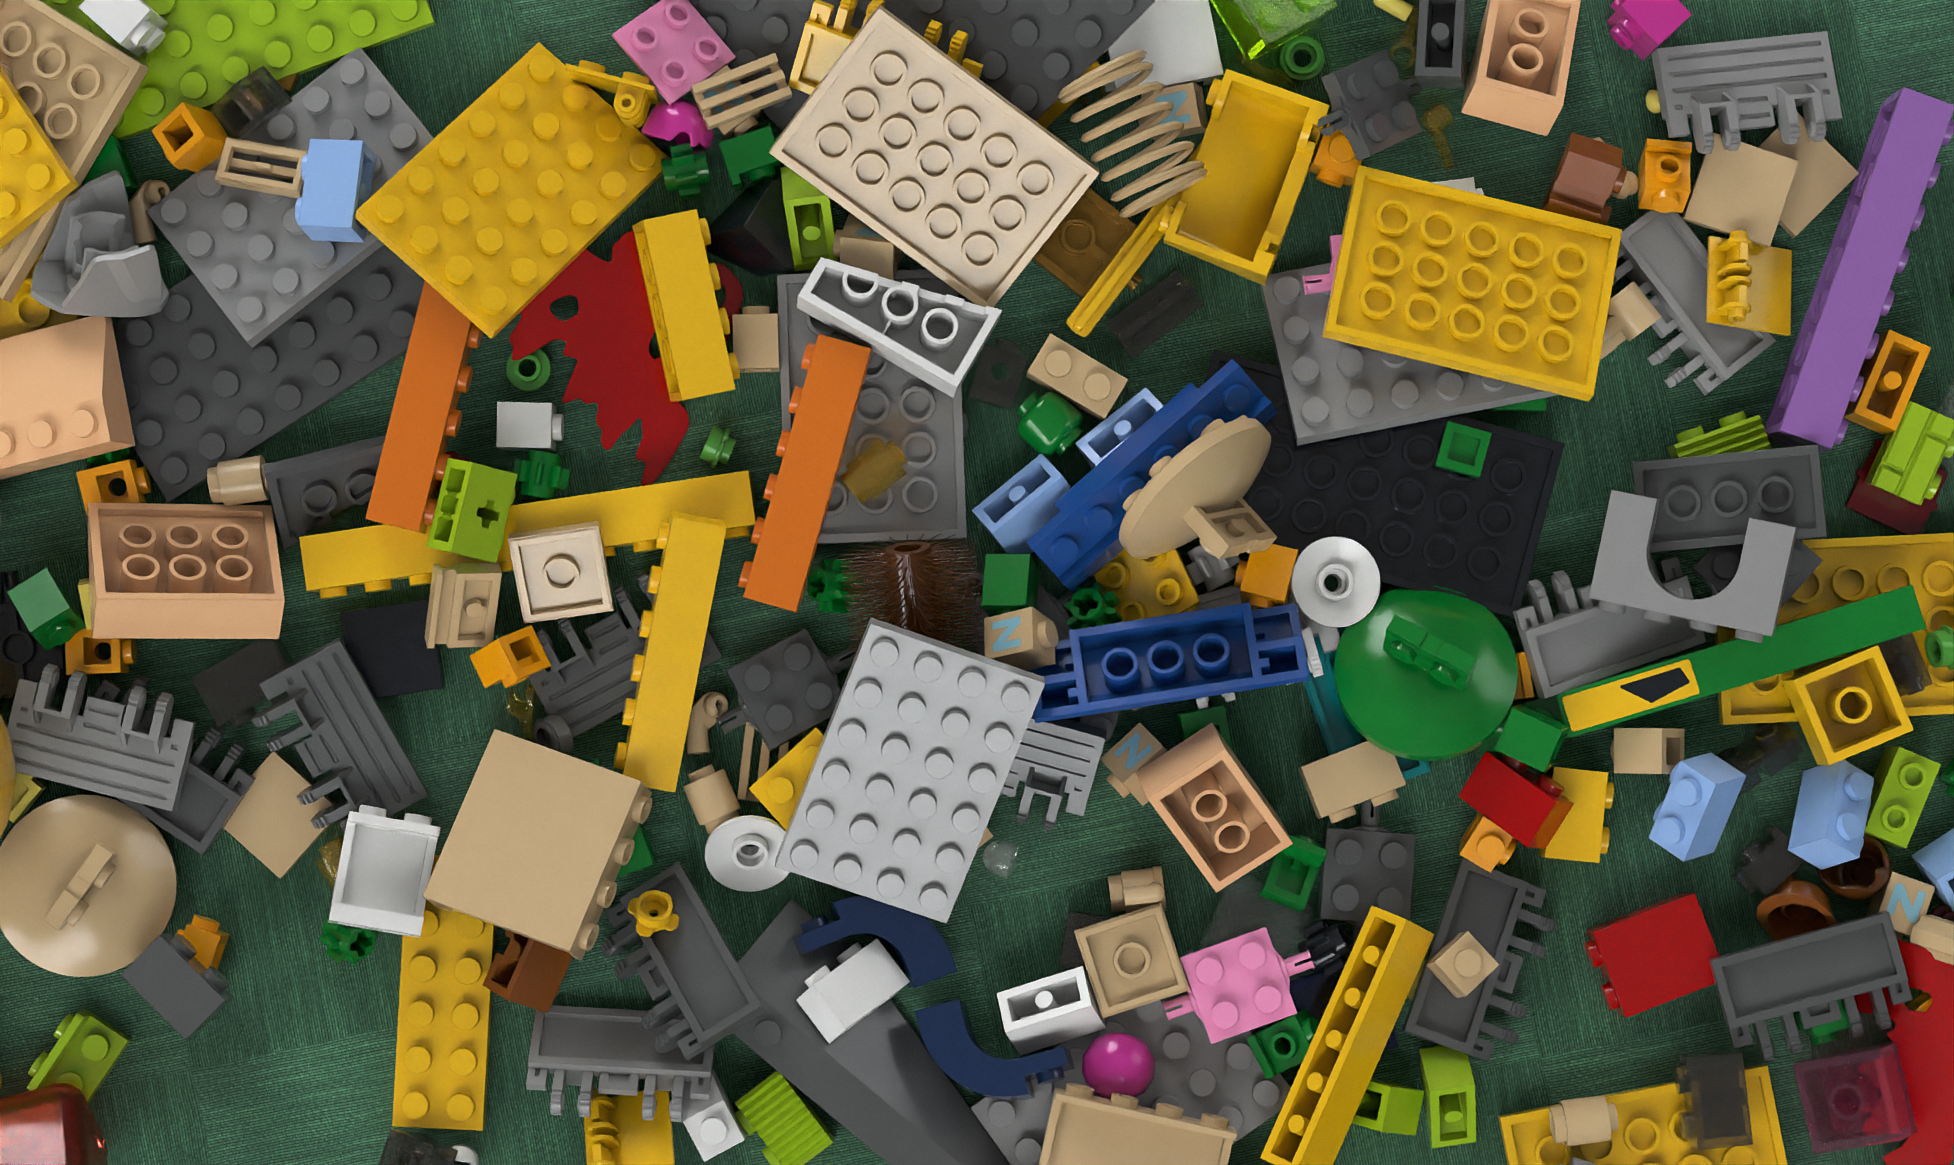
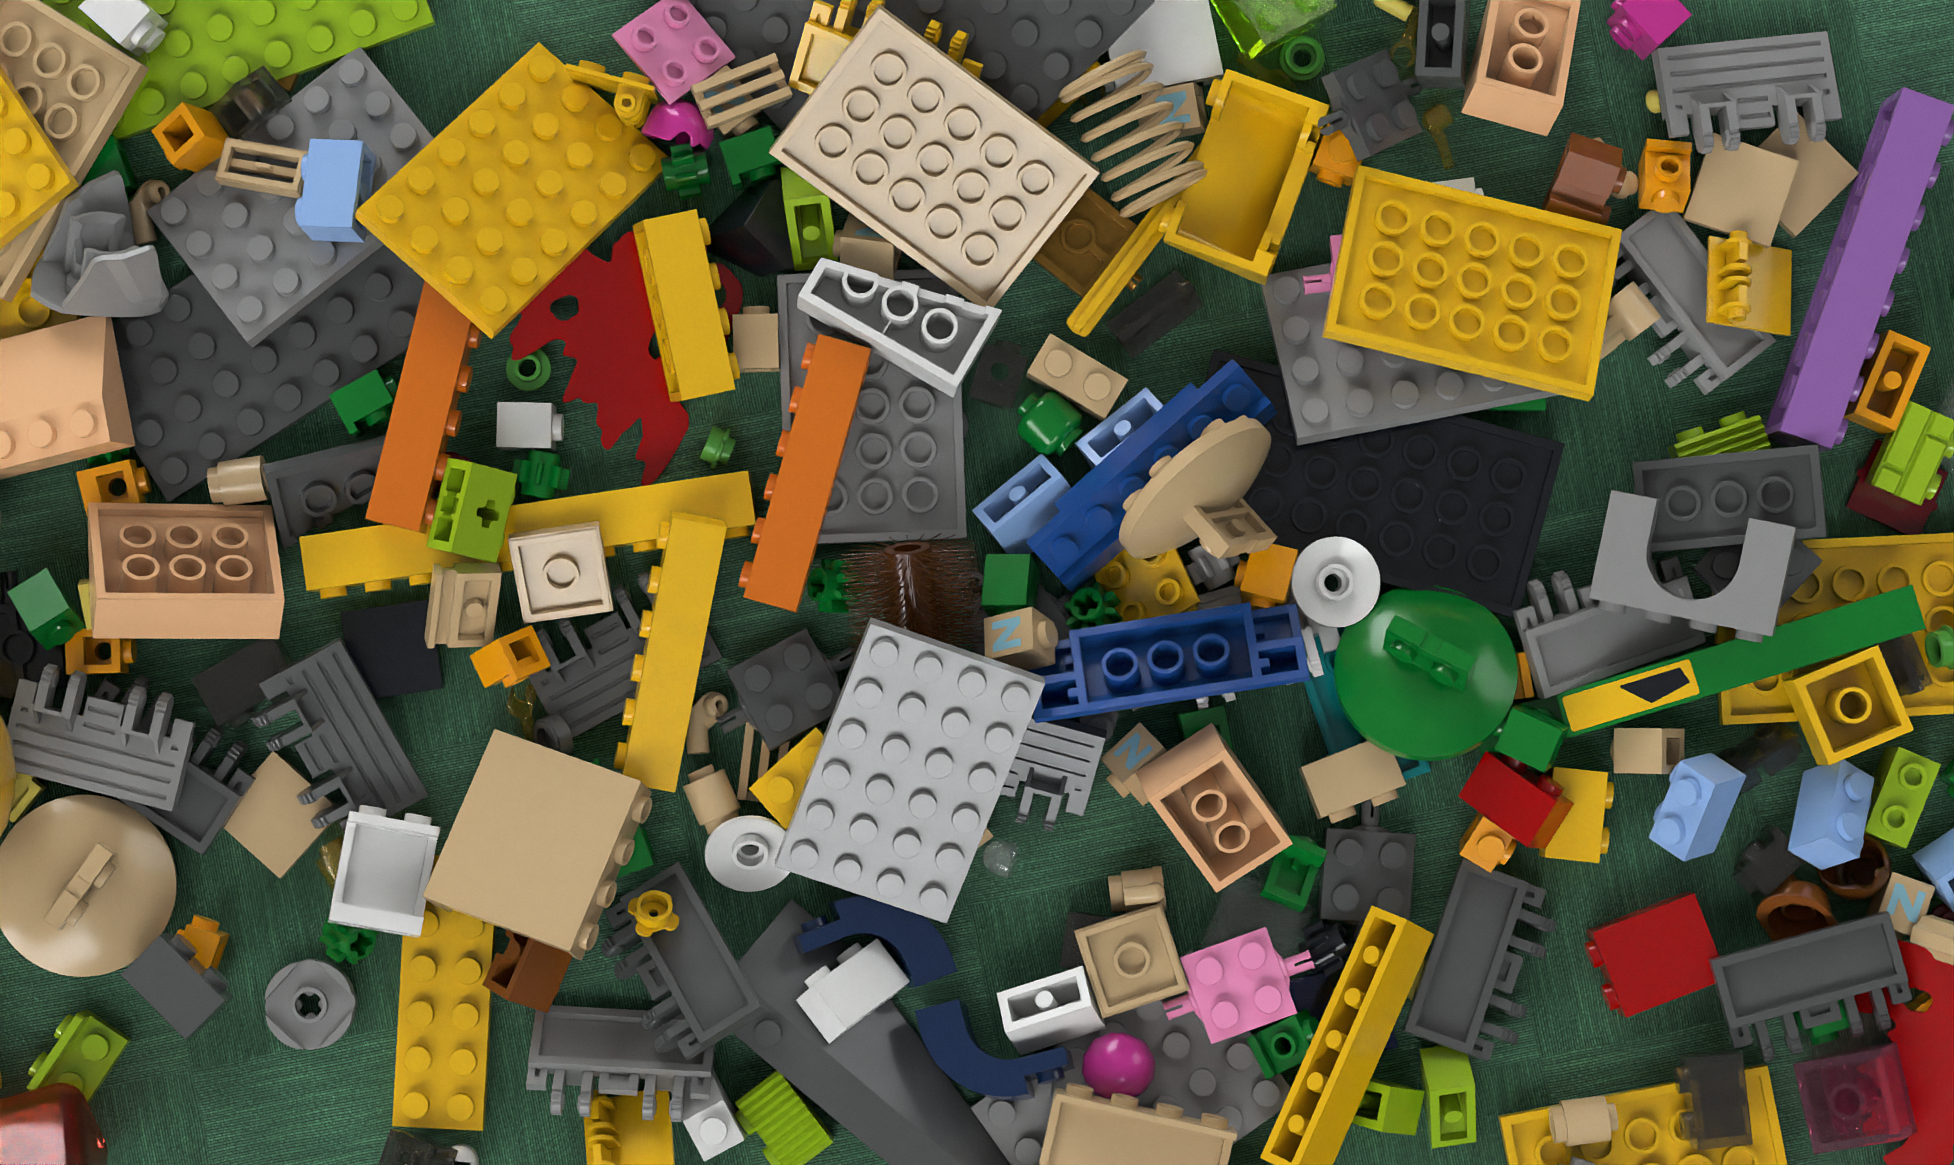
clear yellow brick [840,438,909,505] -> none
tan brick [1425,931,1499,998] -> none
green plate [1435,421,1492,478] -> none
none -> light grey plate [264,958,358,1050]
none -> green brick [329,369,399,438]

